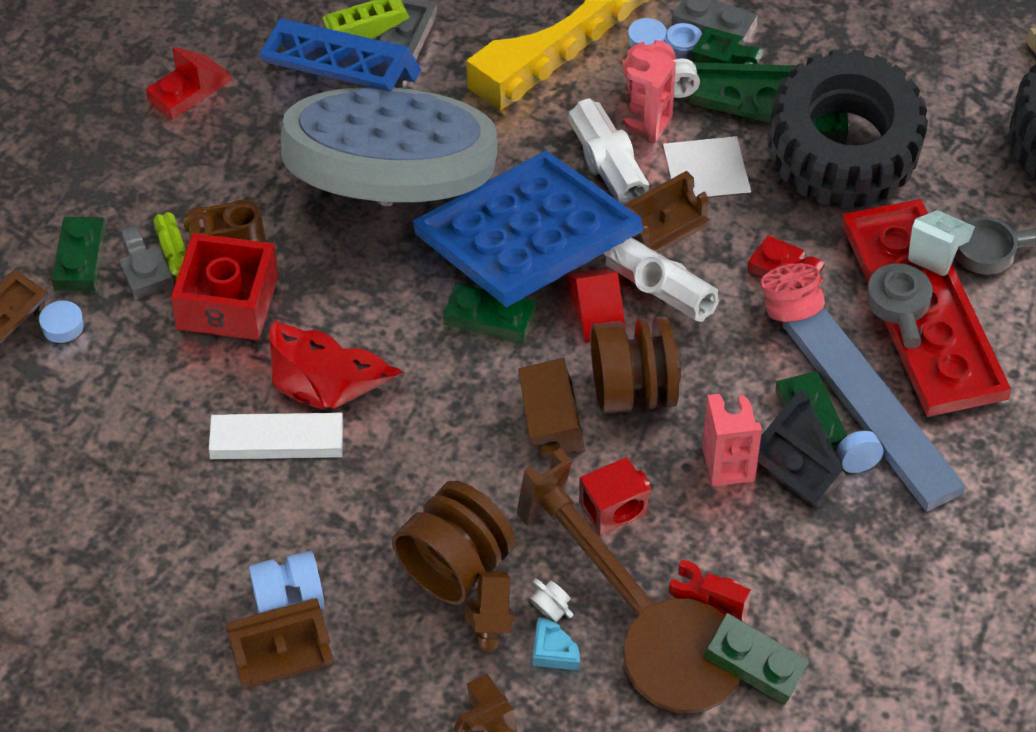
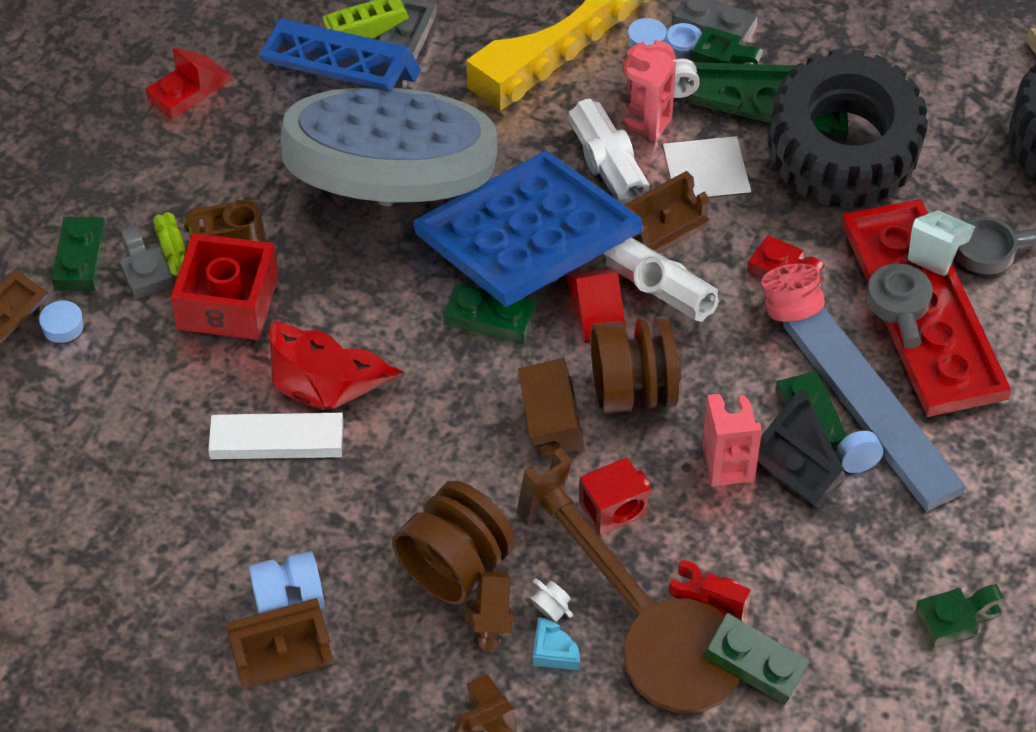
none -> dark green plate [916,584,1005,648]

